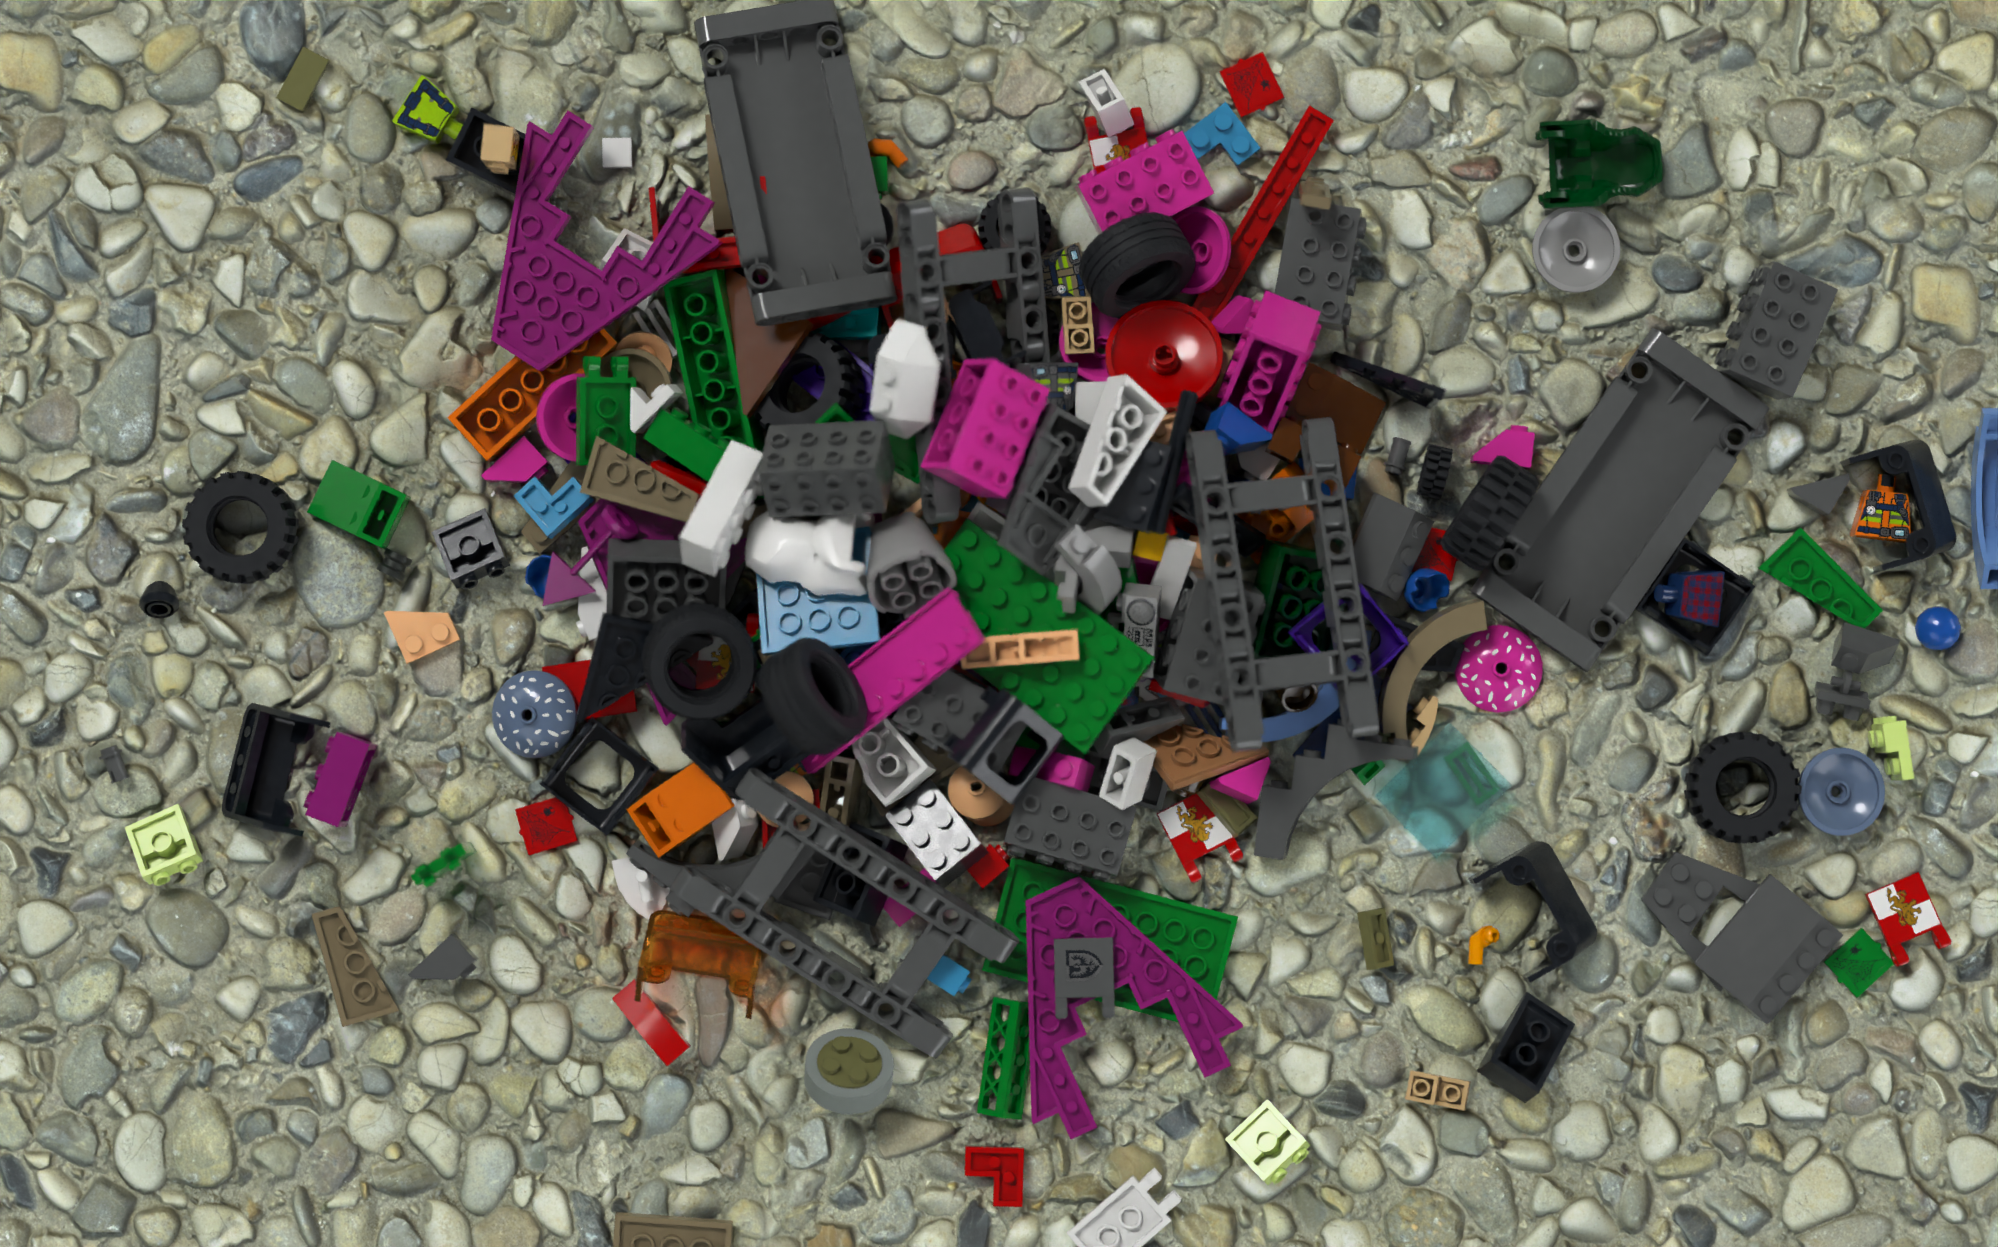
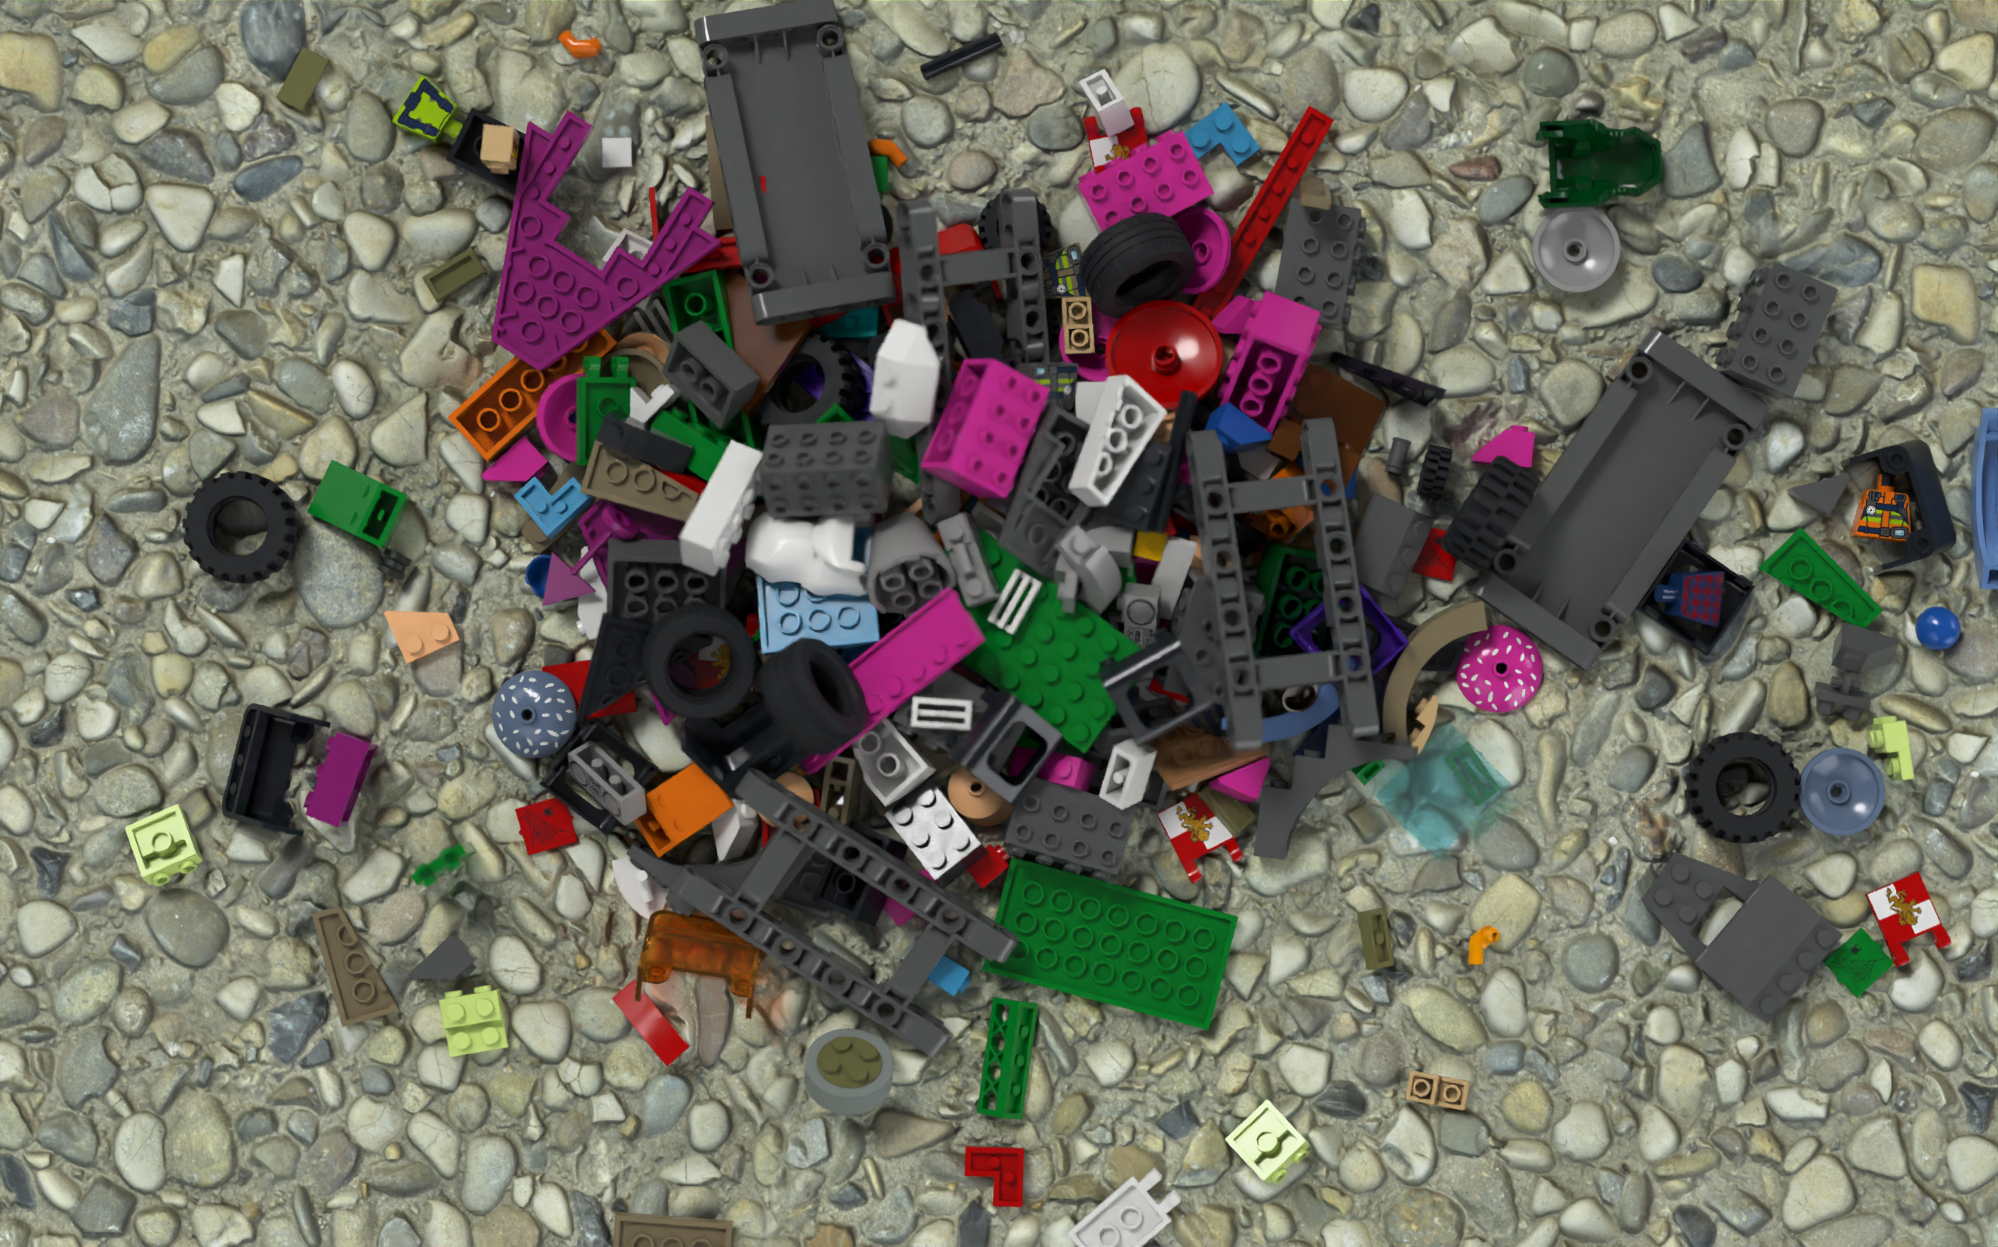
dark grey pin [99,744,130,783] -> none
black cone [139,581,180,619] -> none
plate [432,508,510,590] -> none
light nougat slope [961,630,1079,669] -> none
magenta wing [1026,876,1243,1139] -> none
dark grey flag [1054,938,1115,1019] -> none
red piece [1219,52,1284,118] -> none
blue hair [1404,568,1450,613] -> none
black windscreen [1468,841,1597,983] -> none
black slope [1477,992,1575,1103] -> none
none -> olive tile [422,247,487,303]
none -> yellowish green plate [439,985,509,1057]
none -> orange arm [557,29,602,59]
none -> light grey piece [568,739,647,825]
none -> black slope [595,410,694,475]
none -> dark grey slope [662,320,760,430]
none -> white tile [911,697,972,731]
none -> black axle [920,32,1002,80]
none -> light grey piece [937,513,1001,607]
none -> white tile [987,568,1043,635]
none -> black piece [1098,627,1215,748]

